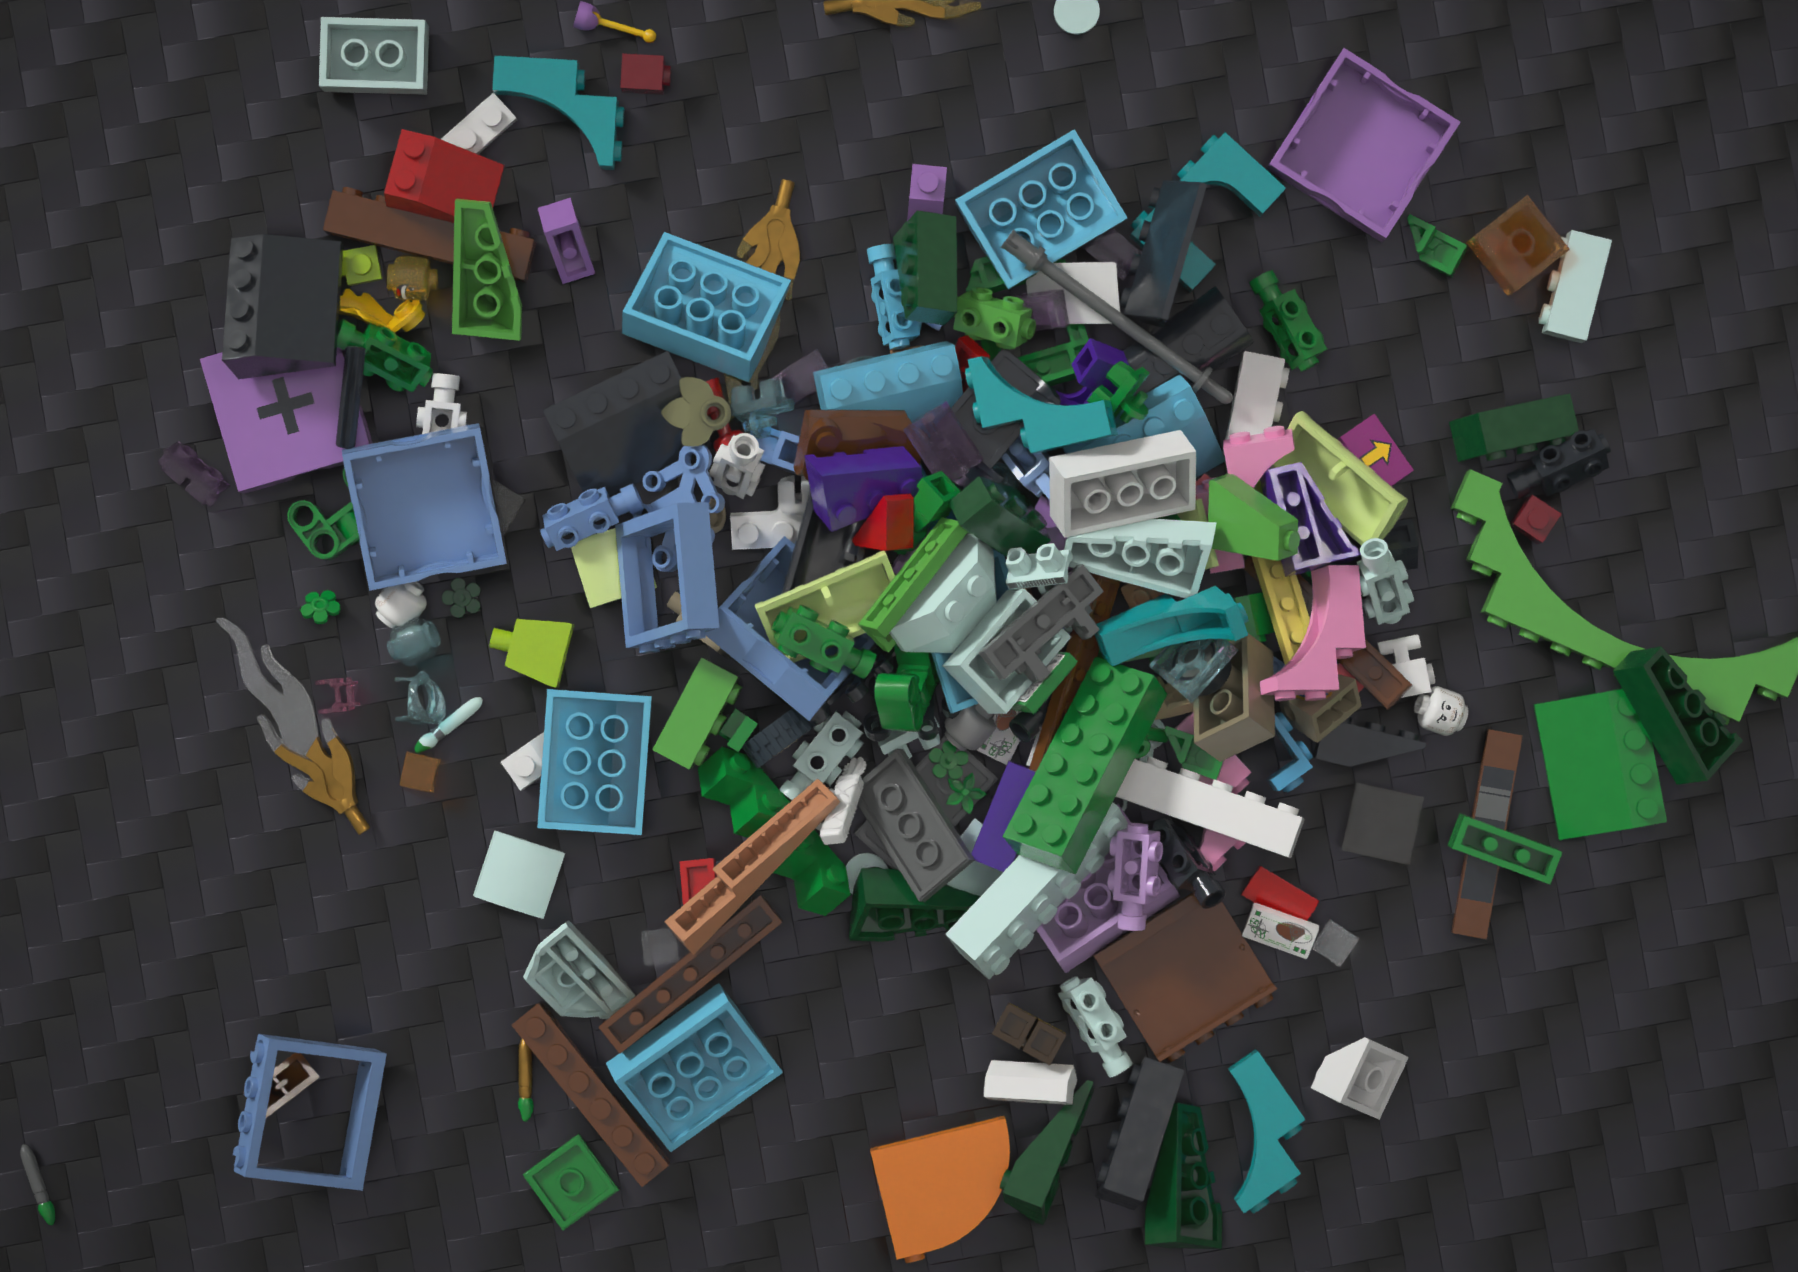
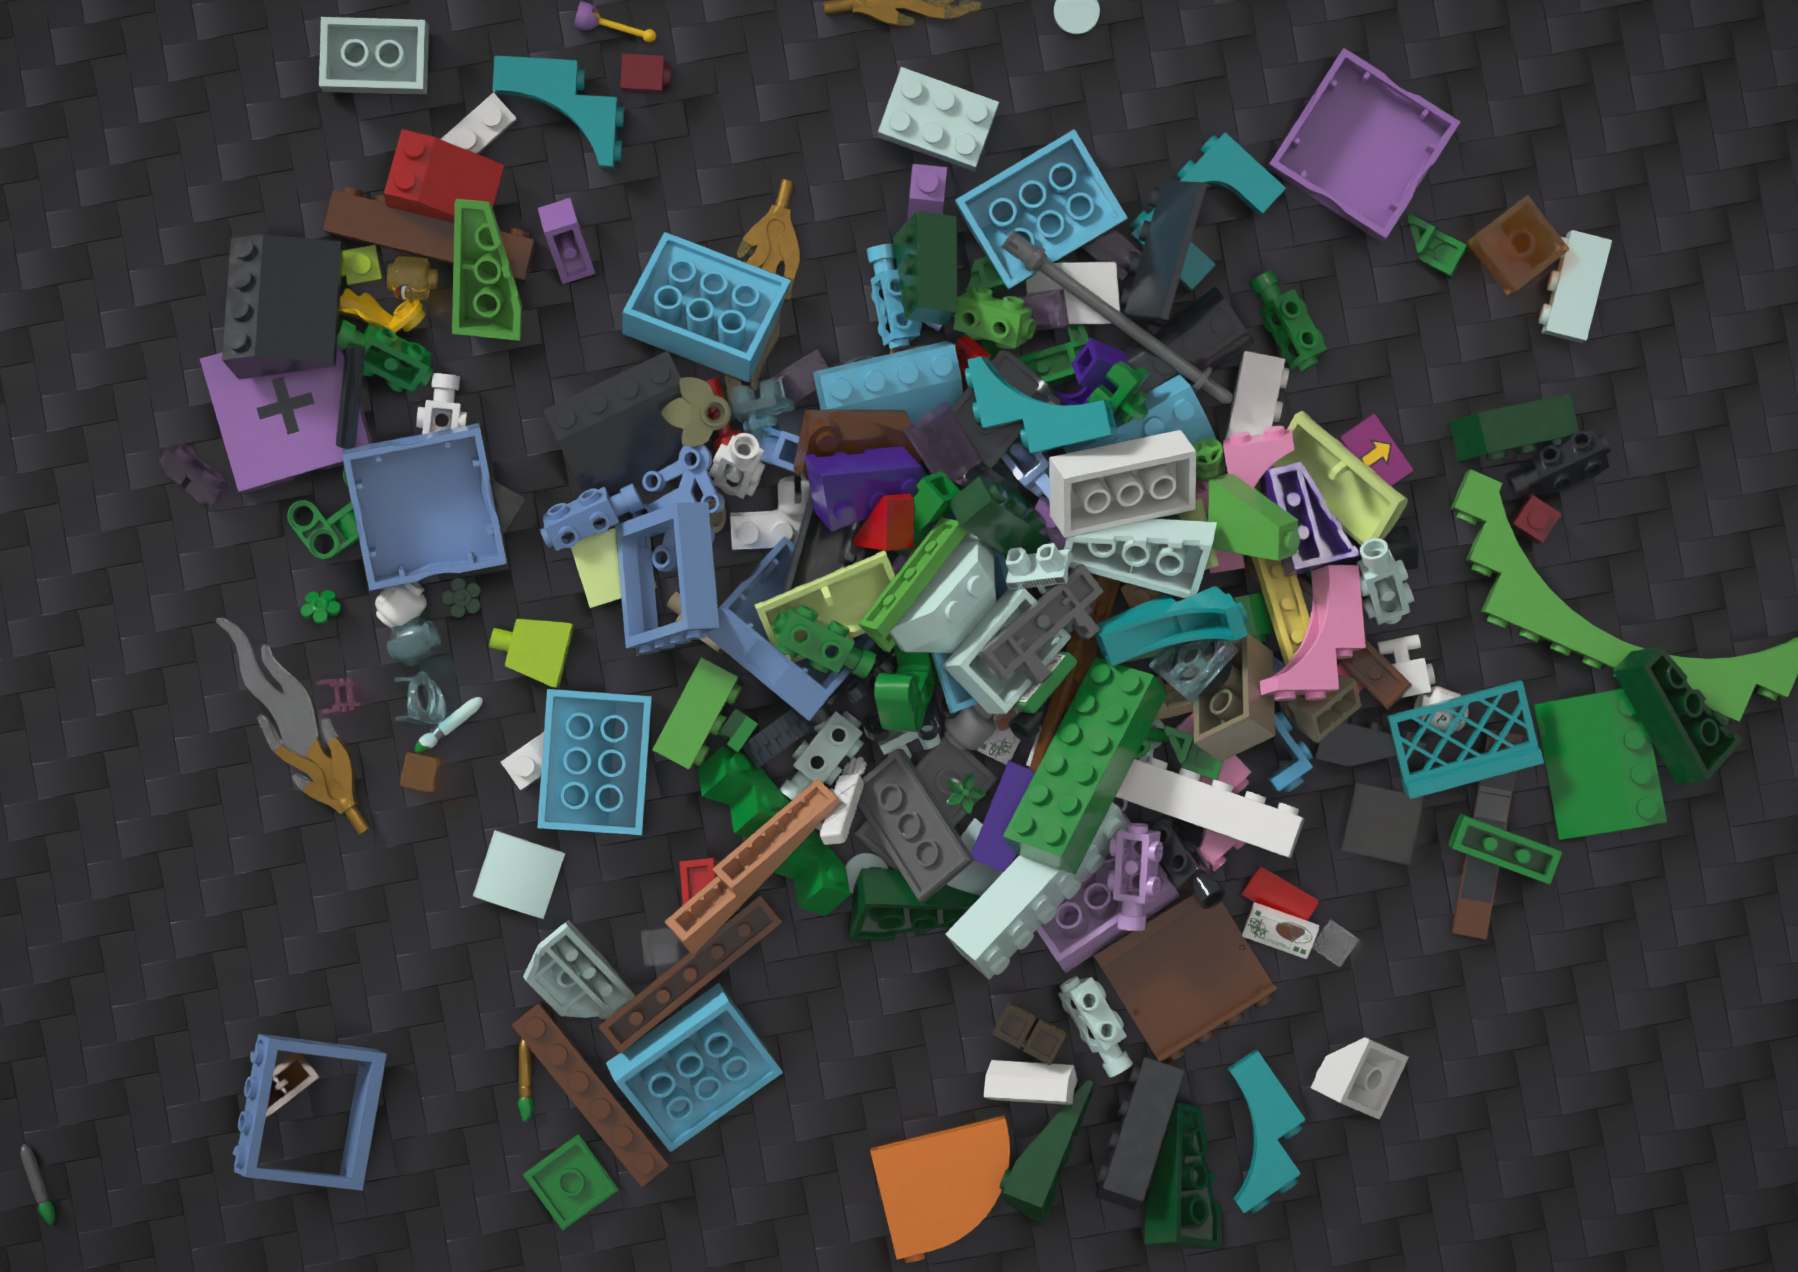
green plant [929,741,969,780] -> none
none -> light aqua brick [878,67,999,172]
none -> bright green wheel [1192,438,1227,482]
none -> teal fence [1387,680,1544,799]

